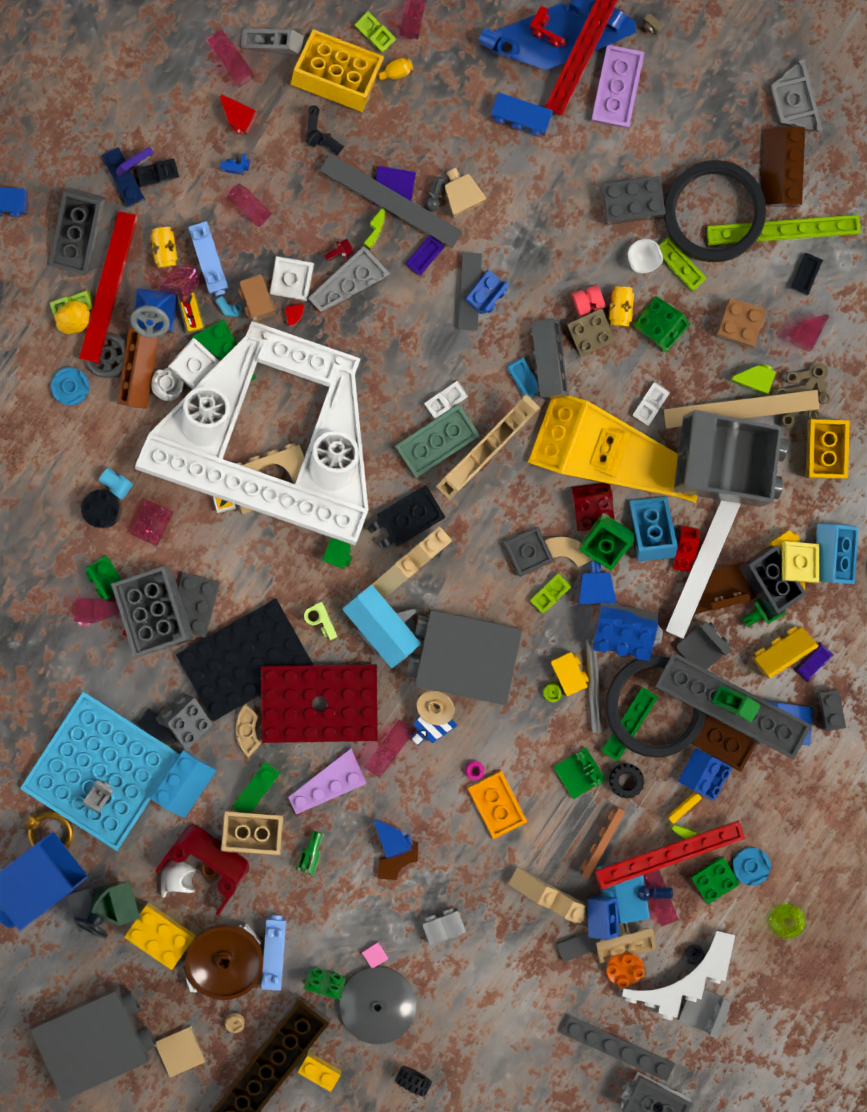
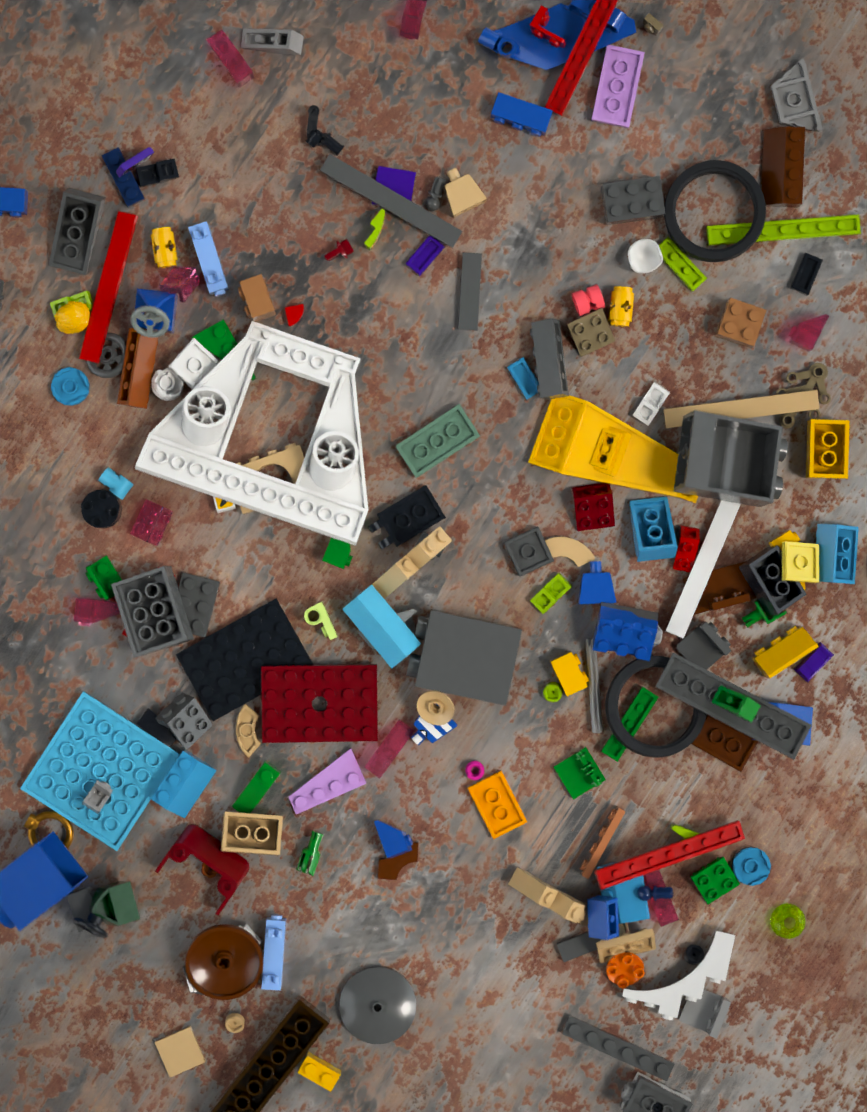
dark grey brick [31,985,157,1101] -> none
yellow brick [124,902,196,970] -> none
white piece [161,859,196,898] -> none
slope [177,289,206,334] -> none
medium azure arm [215,296,243,317] -> none
red slope [220,94,257,135] -> none
blue bracket [220,153,250,176] -> none
clear pink bracket [227,183,272,227] -> none
white tile [269,256,314,301] -> none
yellow slope [291,29,384,112] -> none
green hinge [303,967,346,1000] -> none
light grey wing [308,246,390,313] -> none
lime slope [354,11,396,53] -> none
bright pink tile [362,942,388,968] -> none
yellow plant [378,58,414,80] -> none
black tyre [395,1066,432,1097] -> none
light grey brick [422,907,466,946] -> none
white slope [424,381,469,419] -> none
tan arch [436,394,540,500] -> none
blue bracket [464,270,509,314] -> none
green brick [579,513,635,571] -> none
black tyre [609,763,645,799] -> none
green bracket [633,296,690,353] -> none
yellow tile [667,792,702,824] -> none
blue slope [678,748,733,801] -> none
lime slope [730,364,776,395] -> none
dark grey brick [816,689,846,731] -> none

